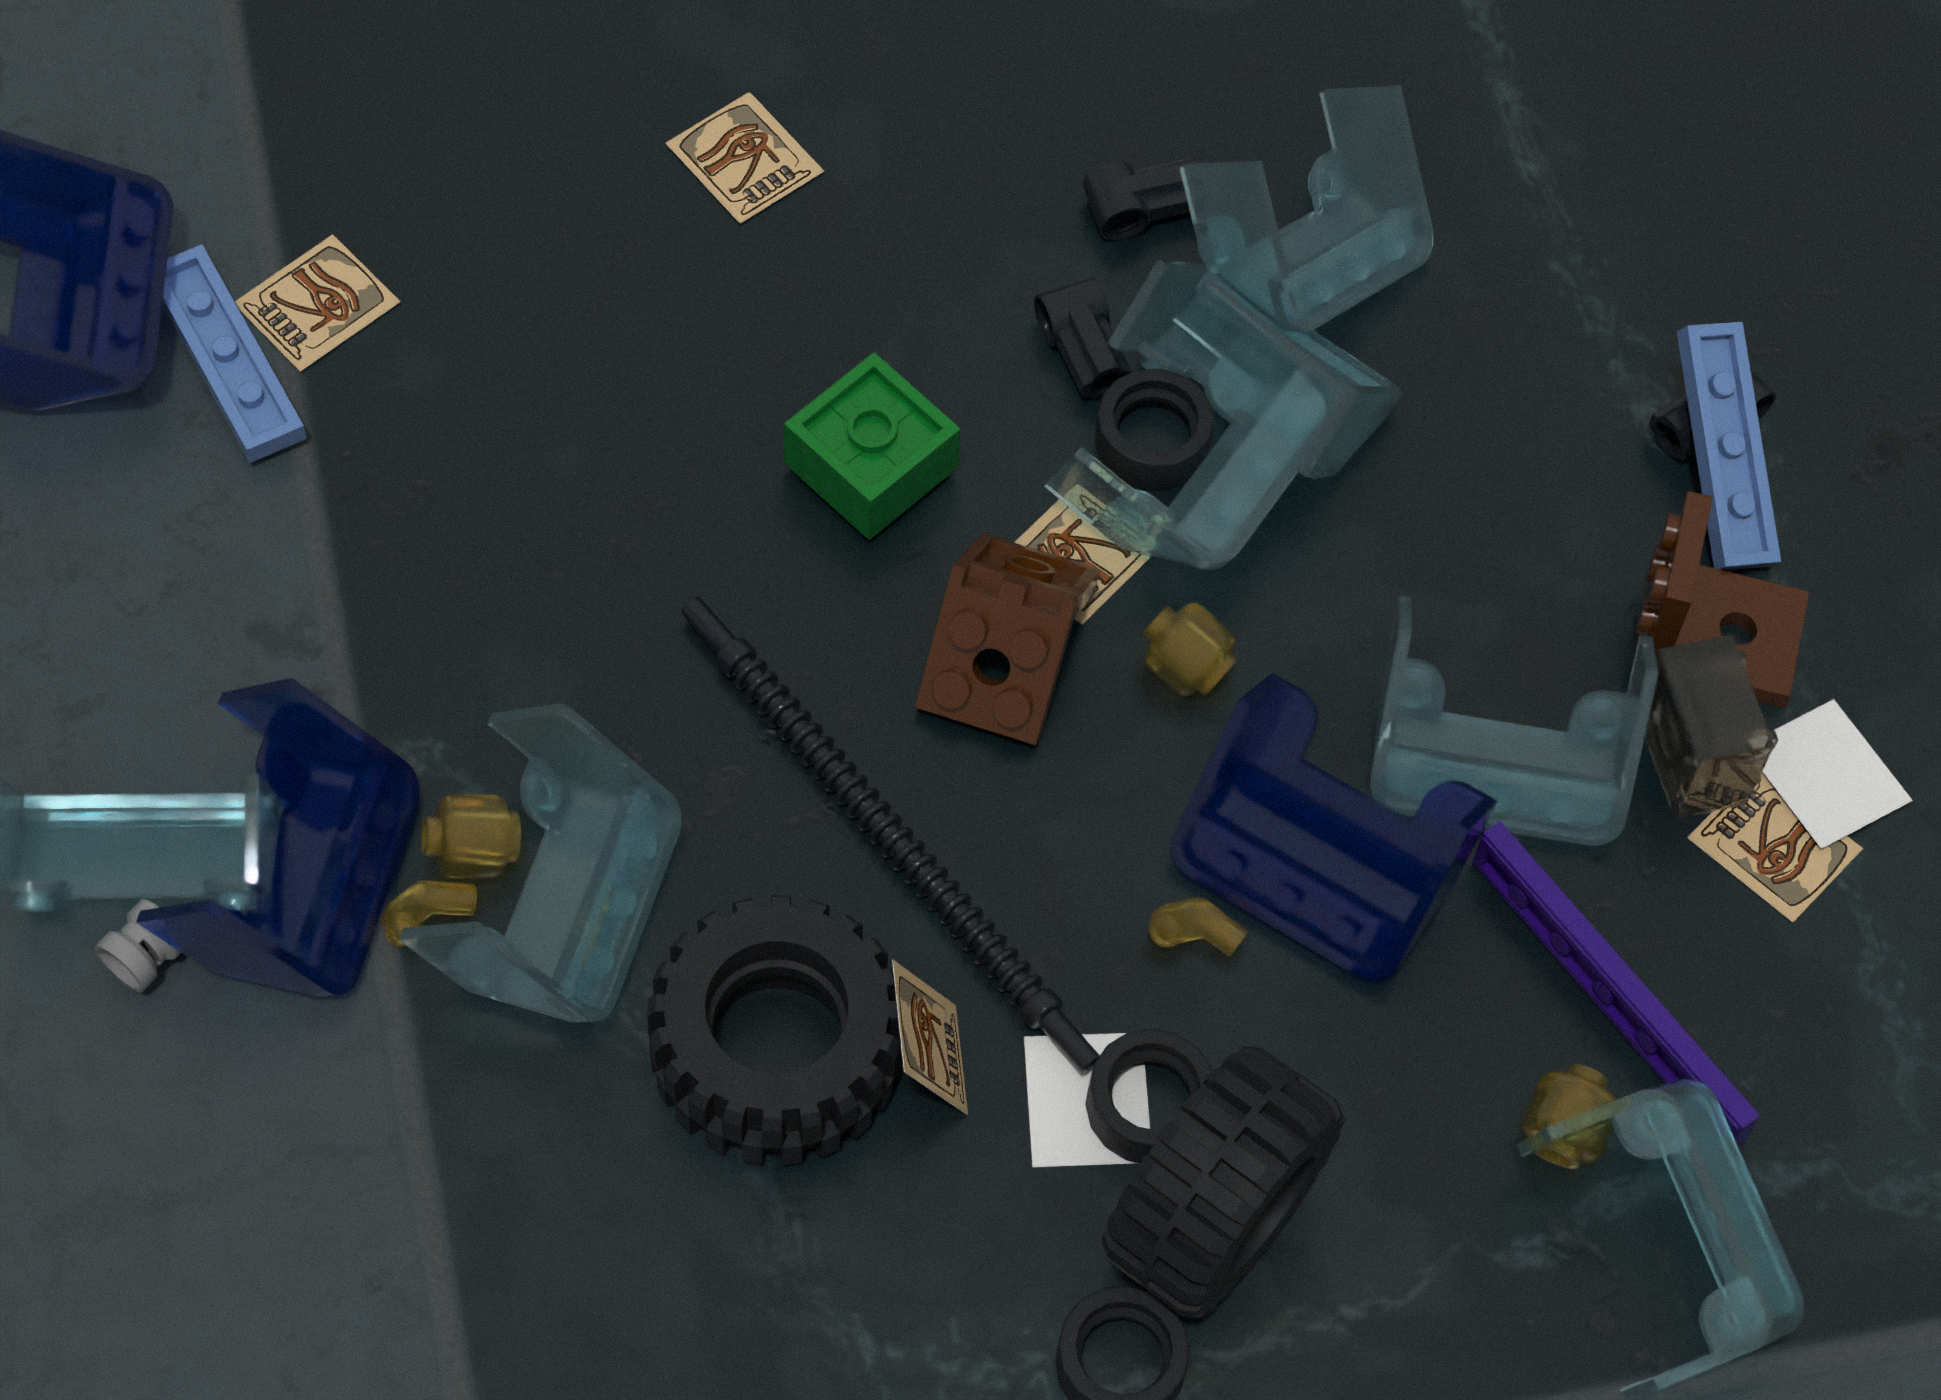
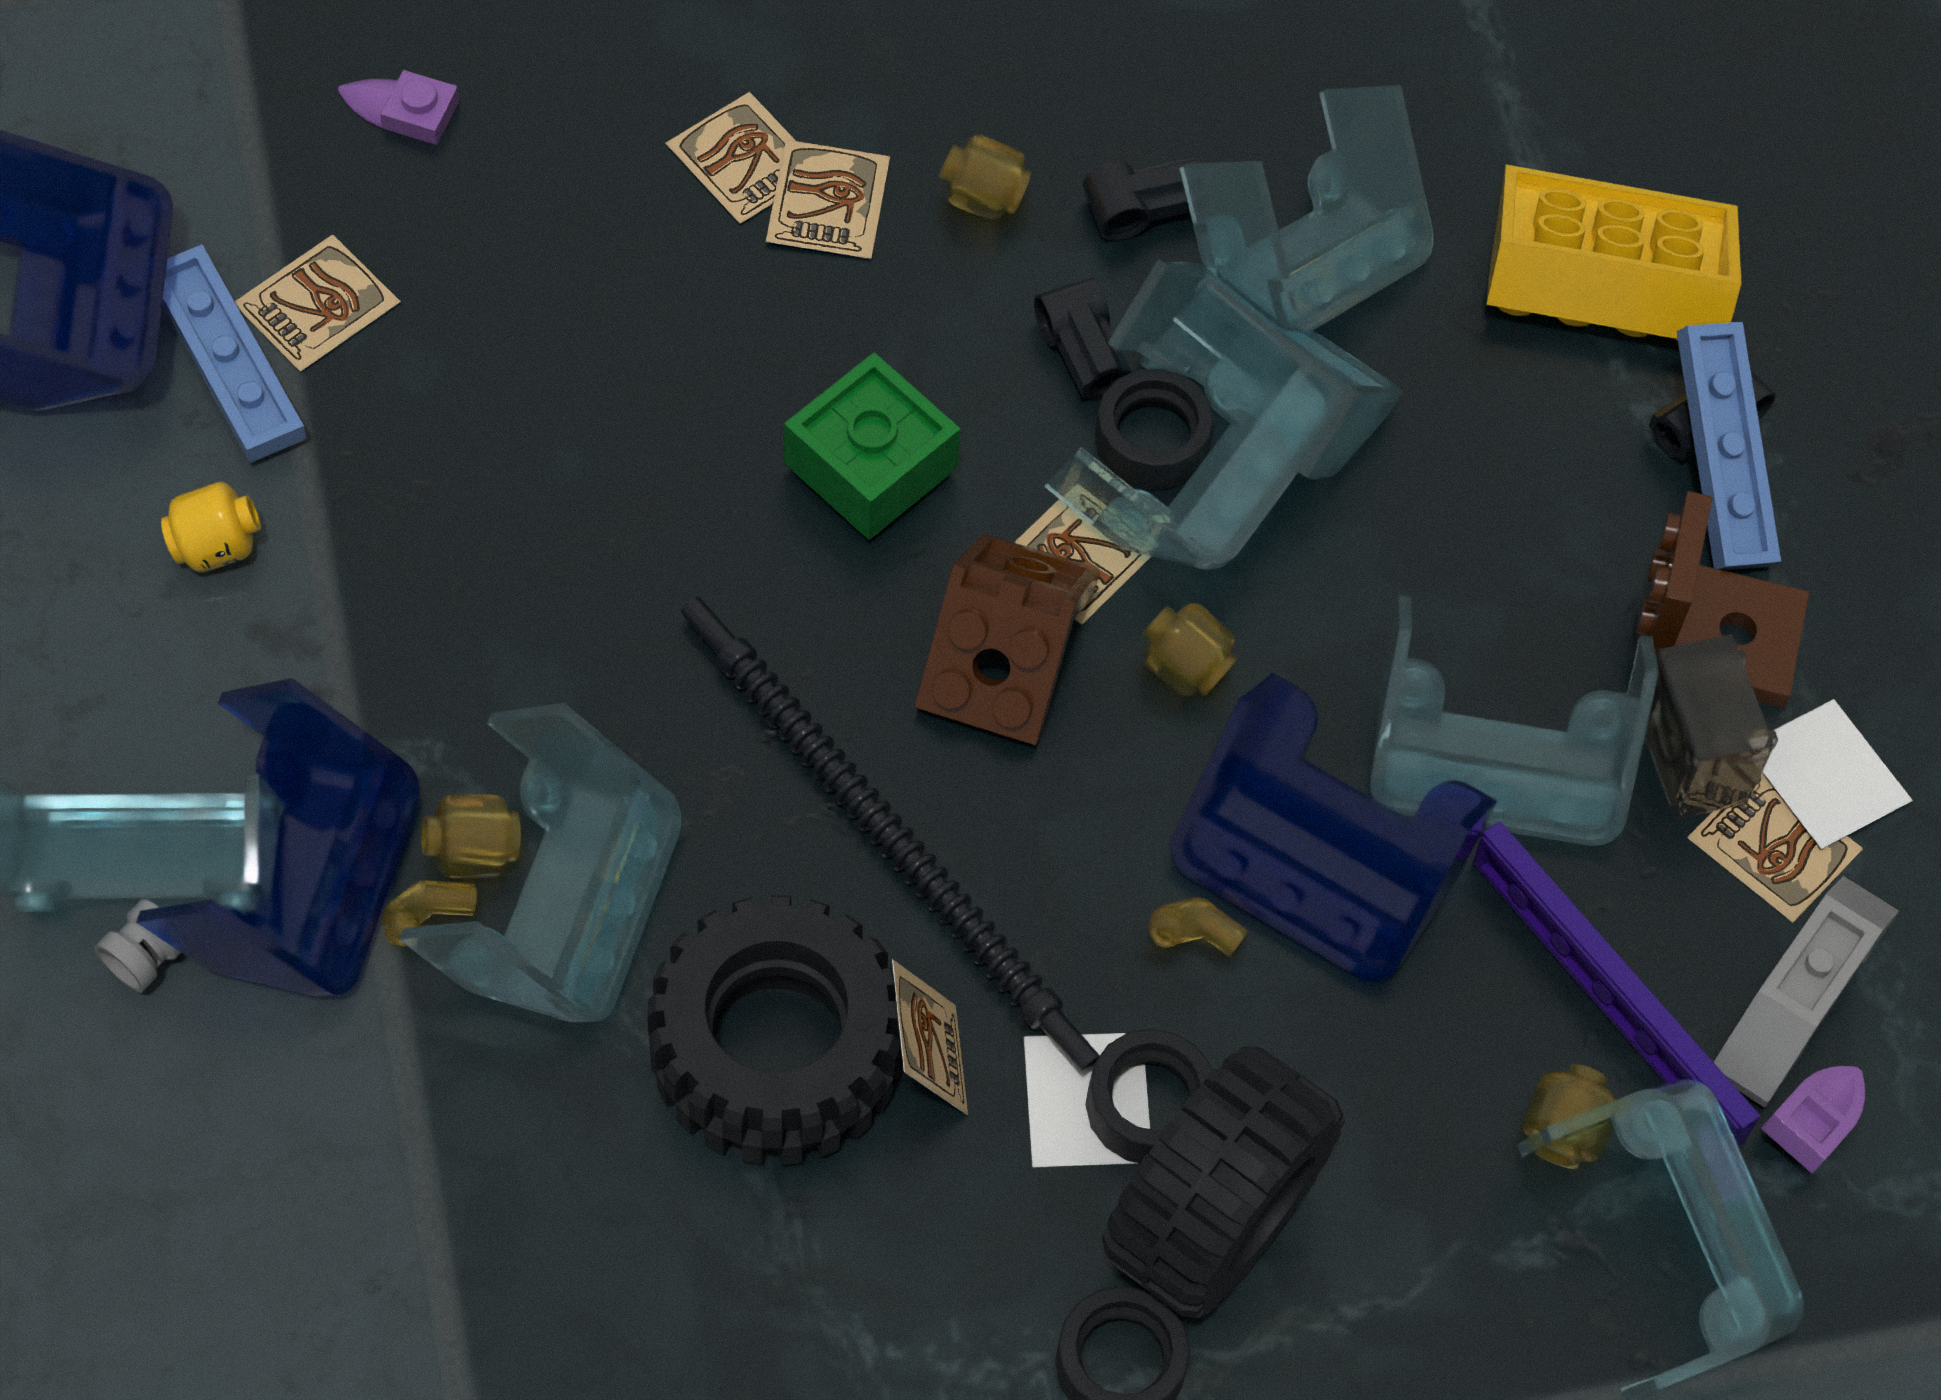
none -> yellow head [161,482,261,573]
none -> medium lavender plate [338,70,459,145]
none -> sticker [766,140,890,259]
none -> clear yellow head [939,134,1031,221]
none -> yellow slope [1486,164,1741,341]
none -> light grey slope [1714,876,1899,1108]
none -> medium lavender plate [1761,1066,1865,1174]

